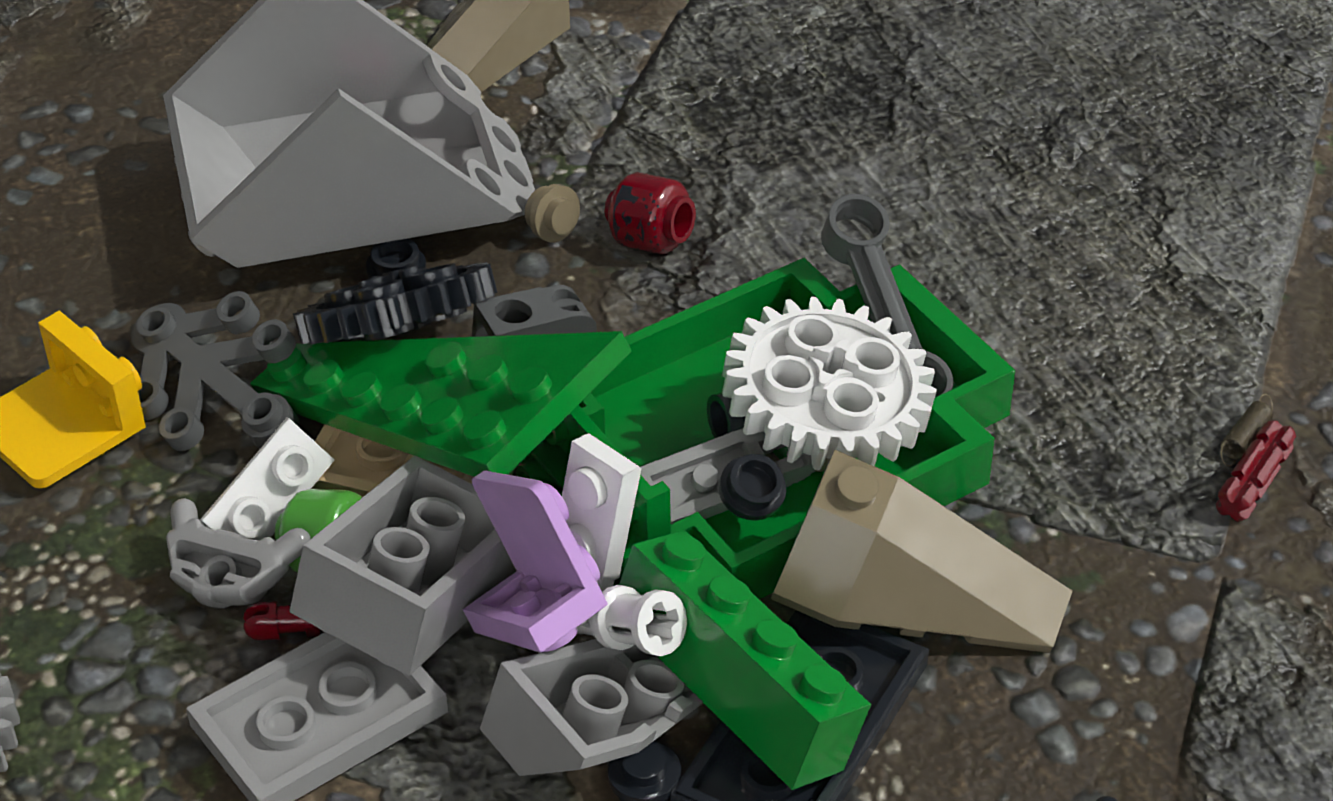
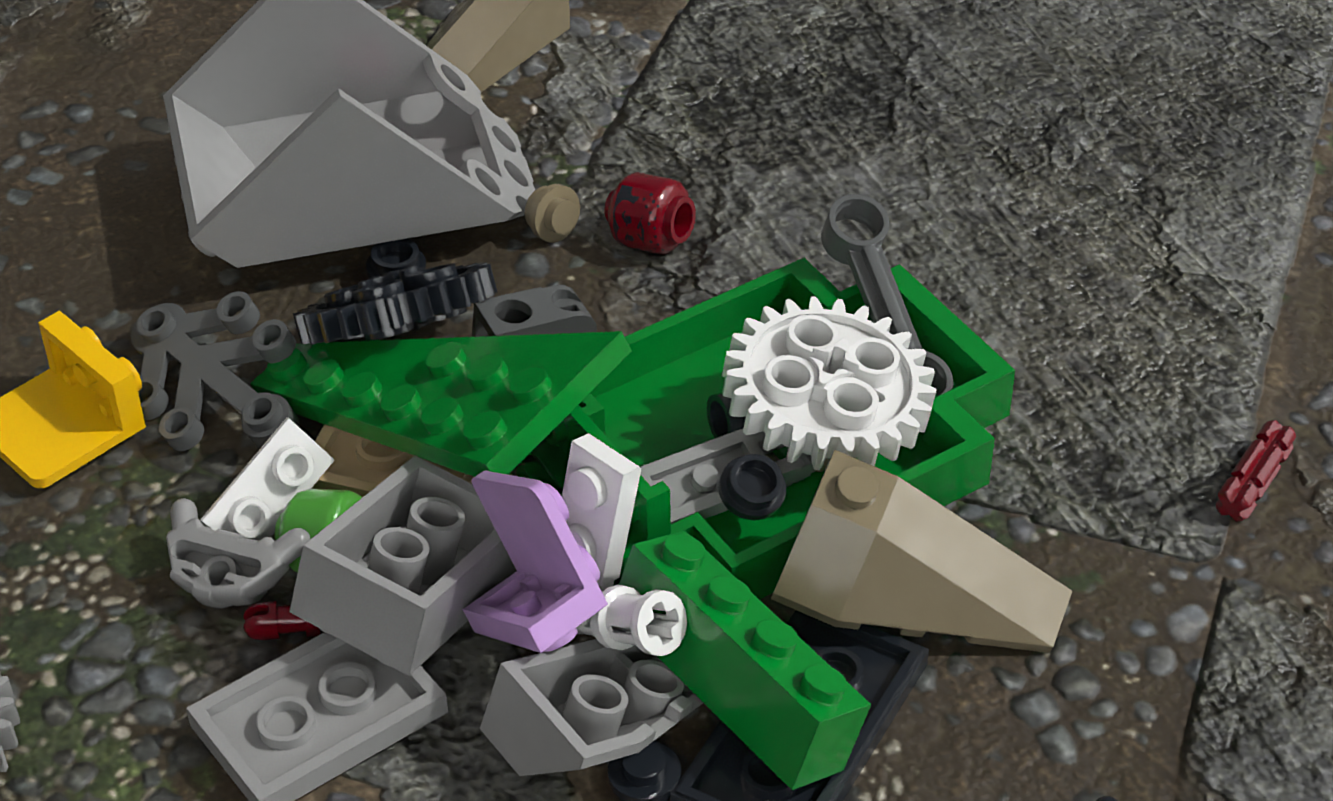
dark tan piece [1220,394,1273,467] -> none

